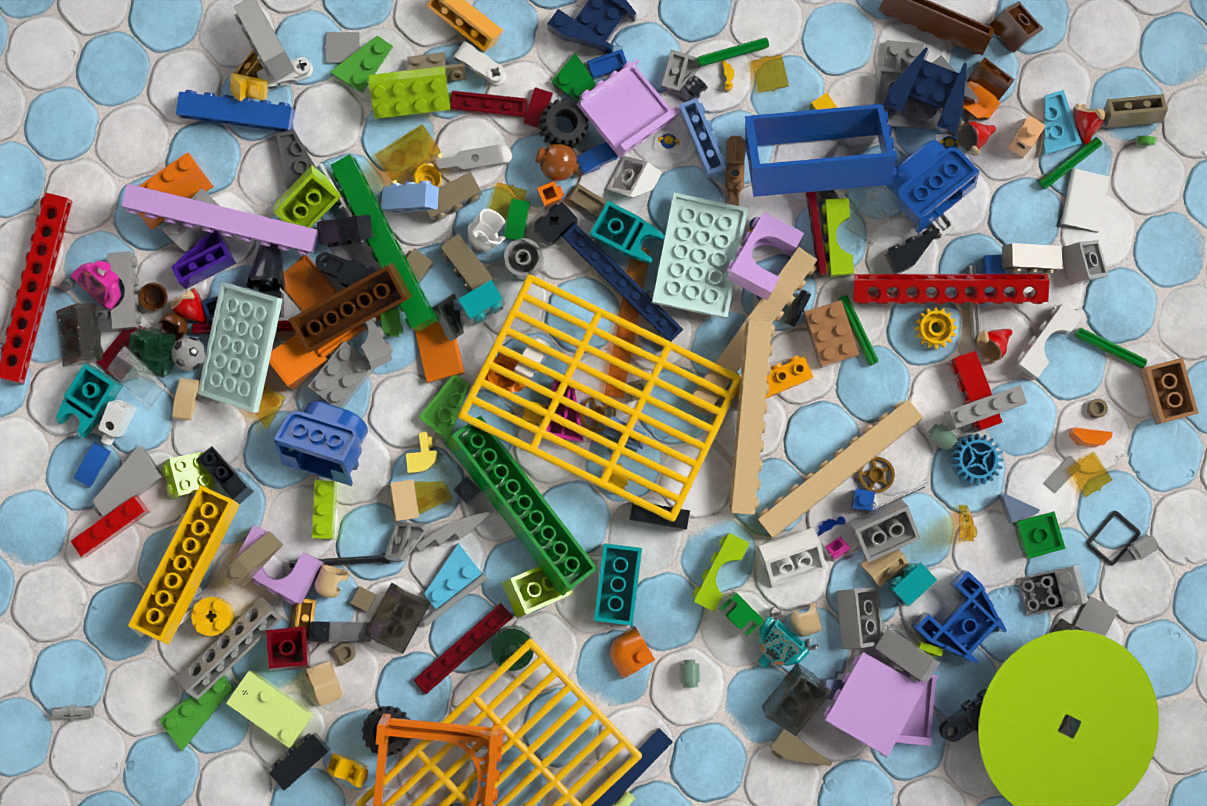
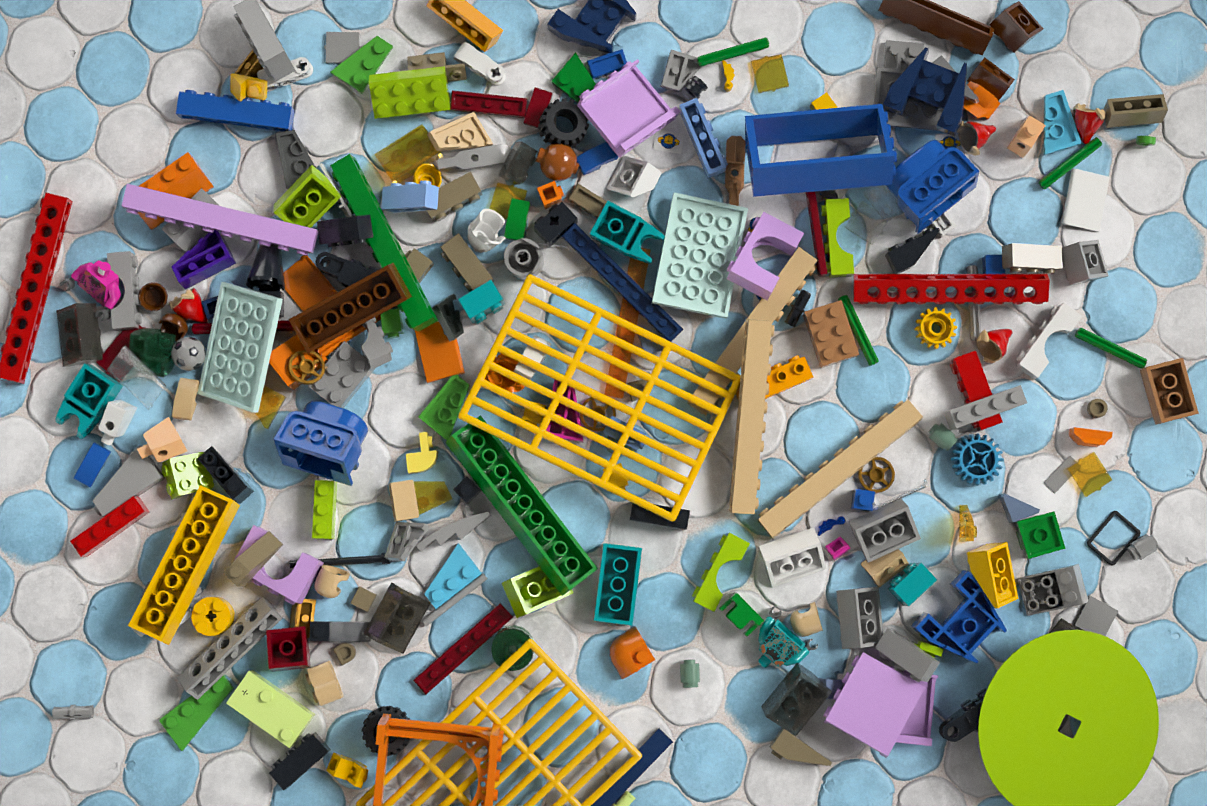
none -> light nougat torso [137,417,187,462]
none -> pearl gold wheel [288,350,325,385]
none -> tan wing [427,112,493,151]
none -> clear smoke brick [498,142,538,185]
none -> yellow slope [967,542,1018,608]

